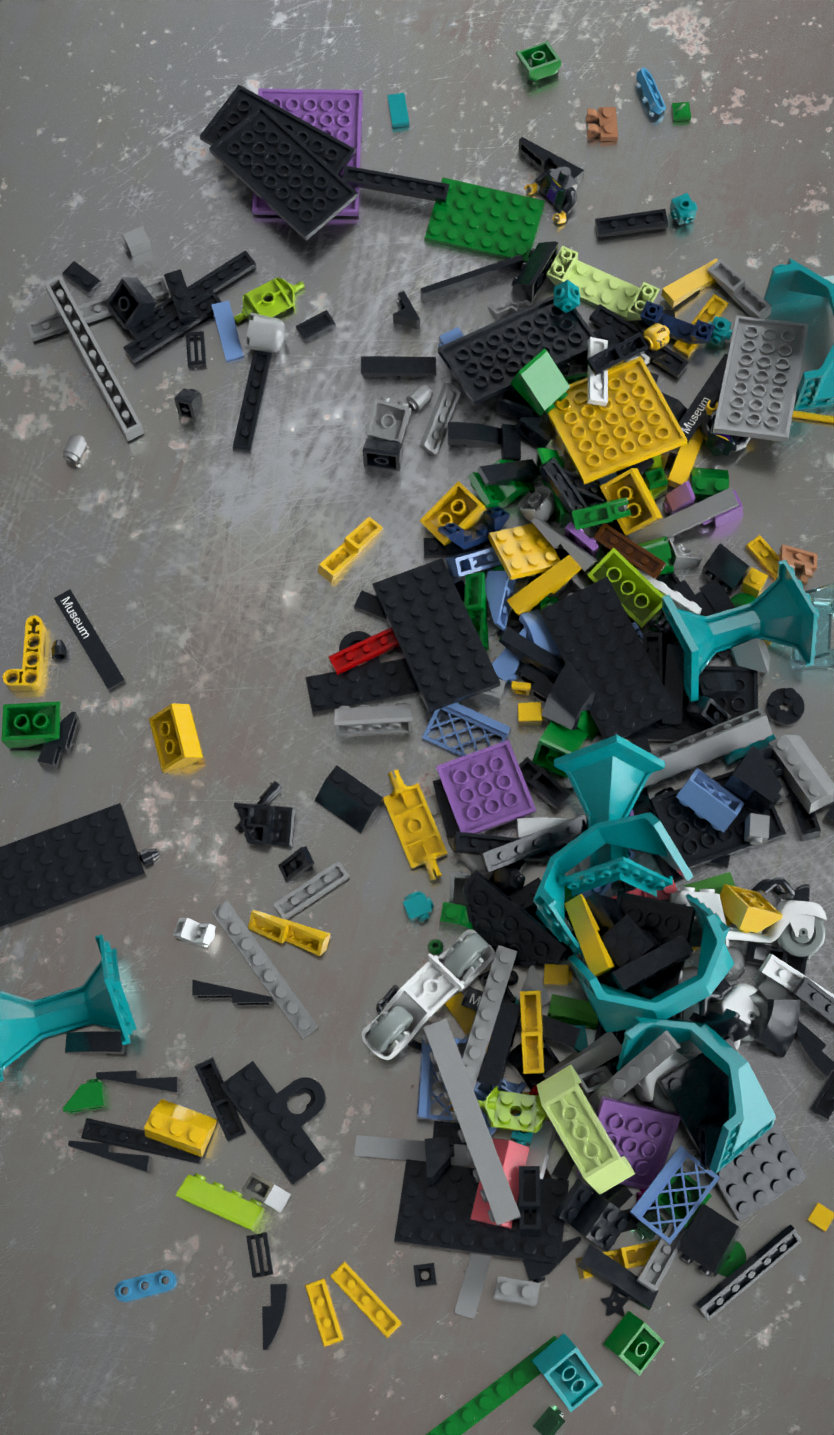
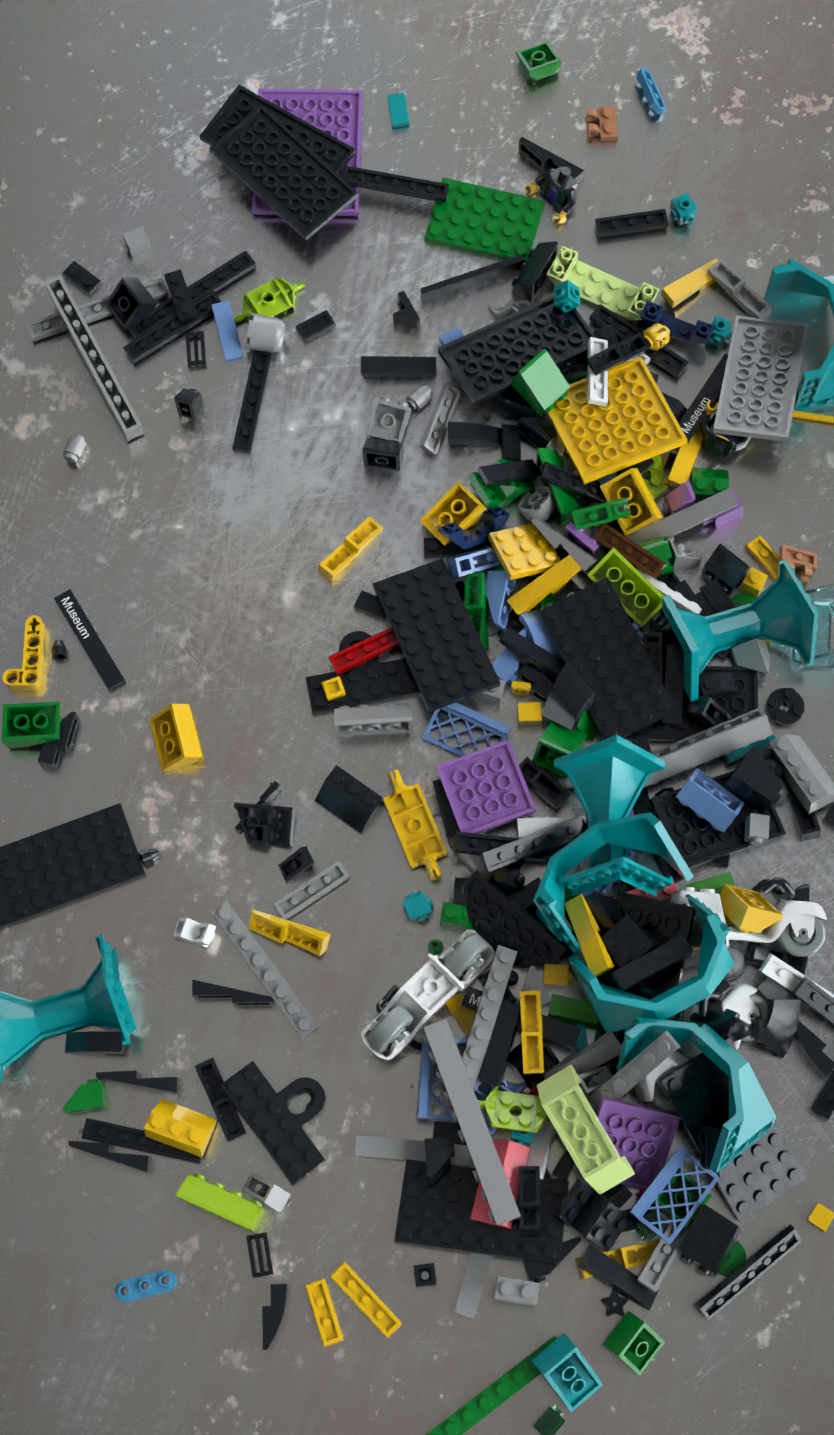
black plate [539,457,588,529] -> none
green tile [644,467,668,490] -> none
green tile [671,102,691,122] -> none
yellow tile [673,294,729,358] -> none
none -> yellow tile [321,676,346,701]

